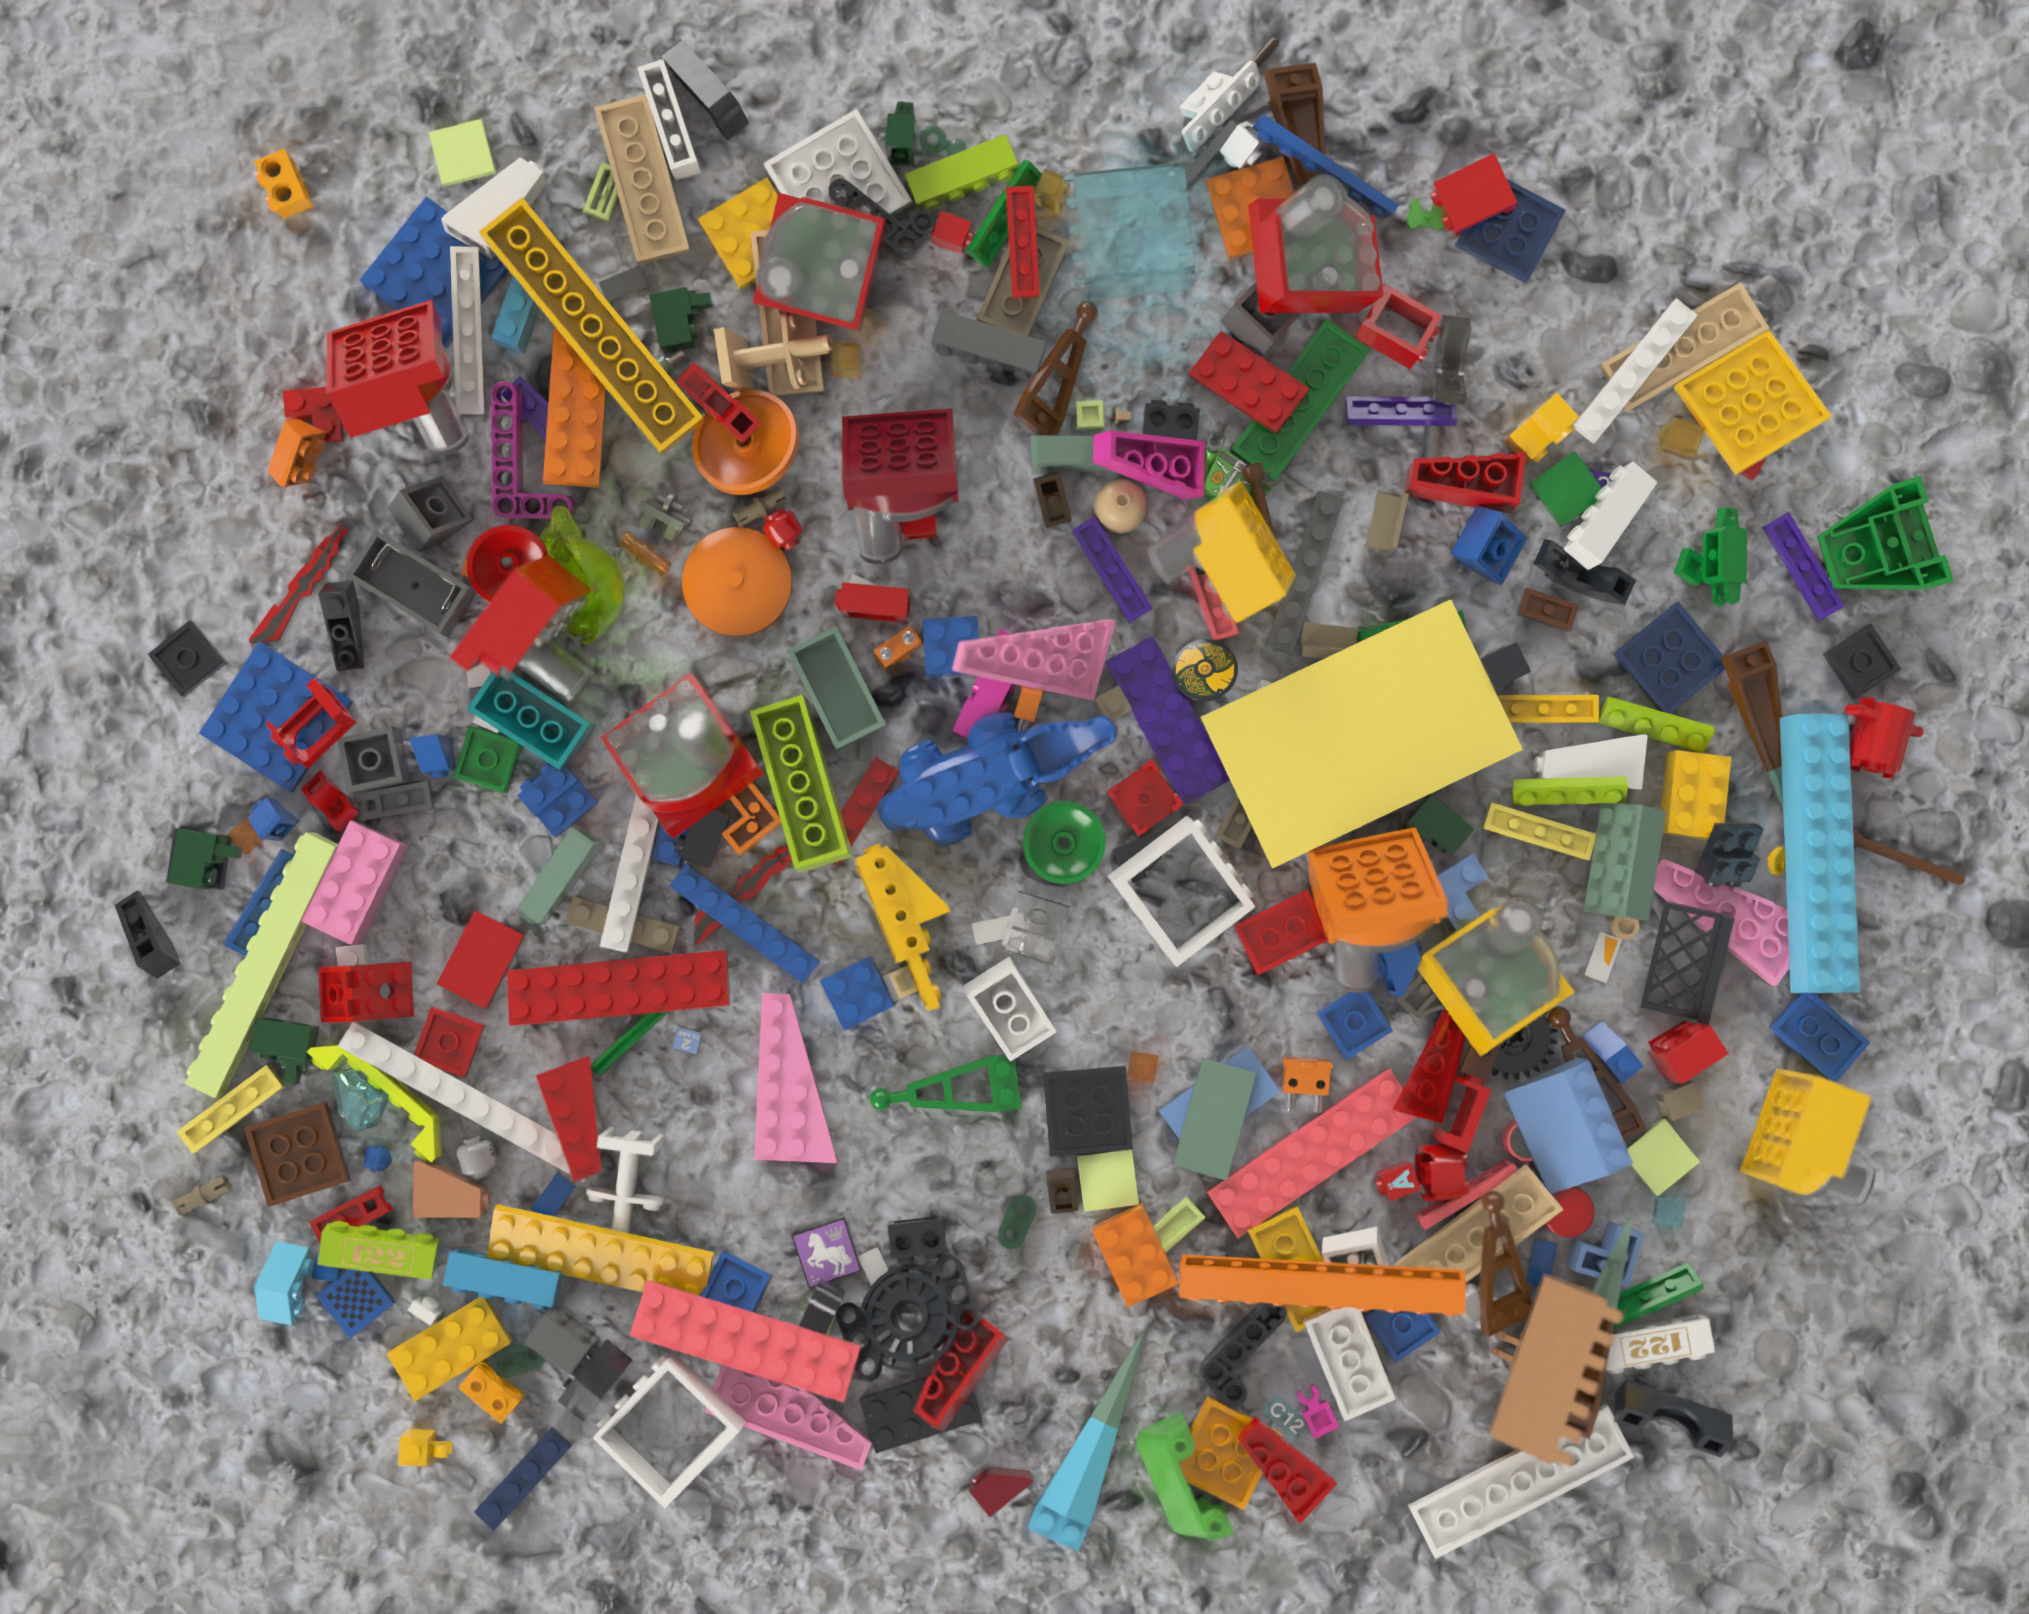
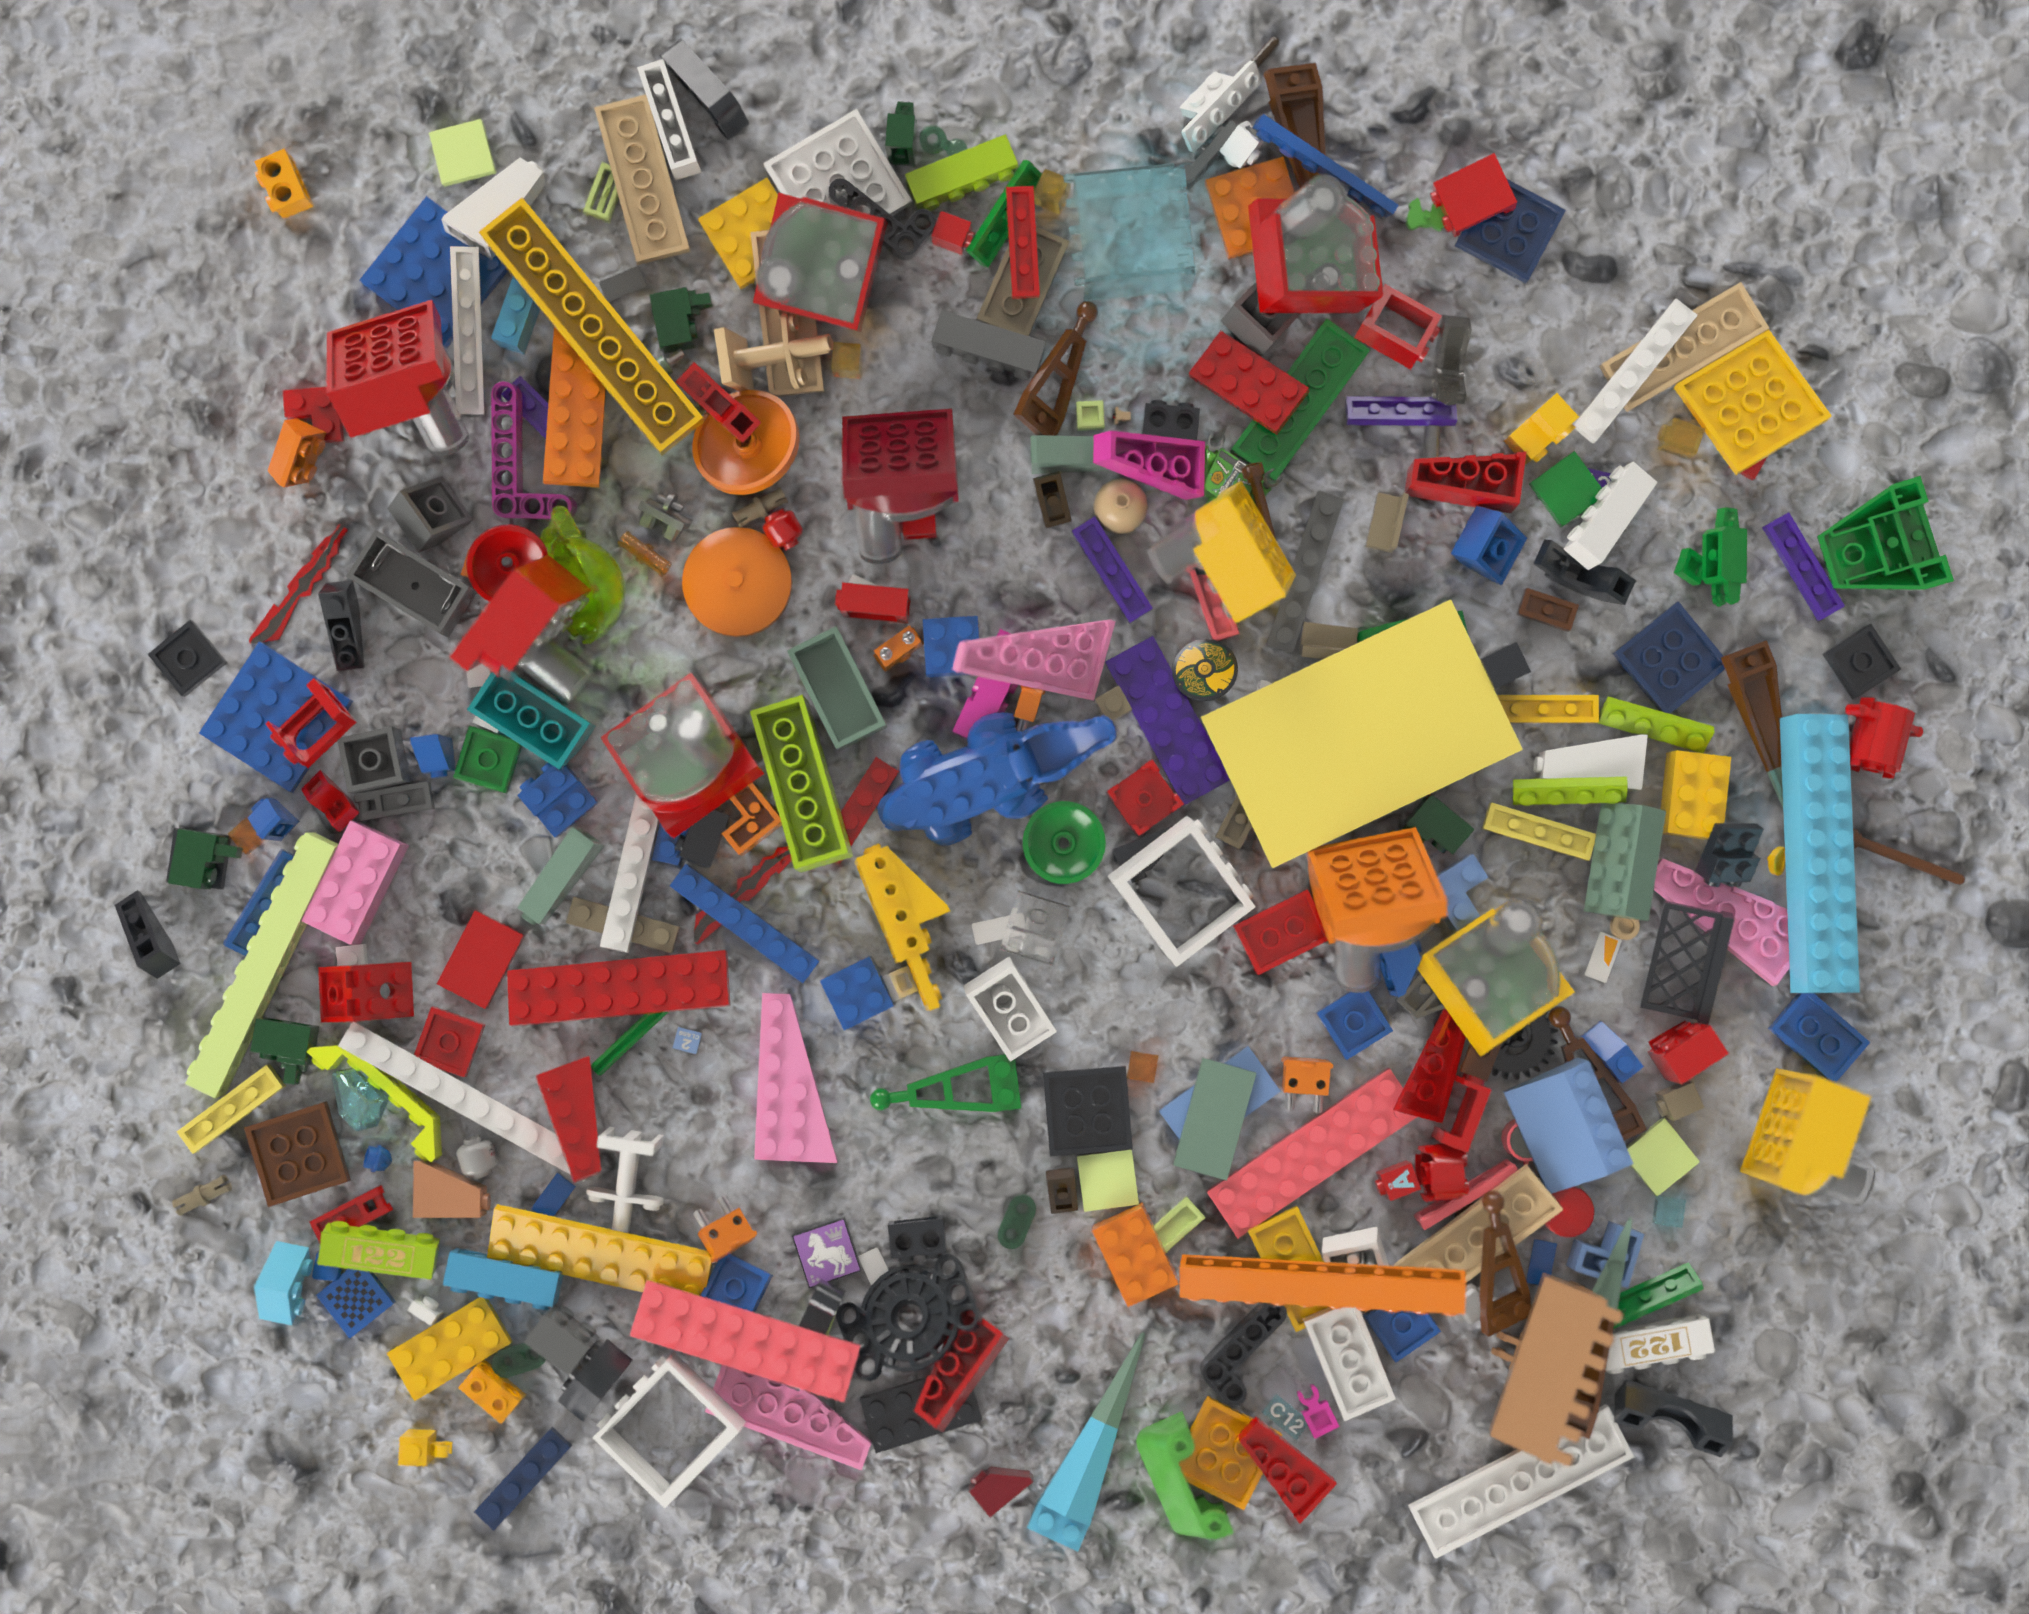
none -> orange piece [693,1196,757,1263]

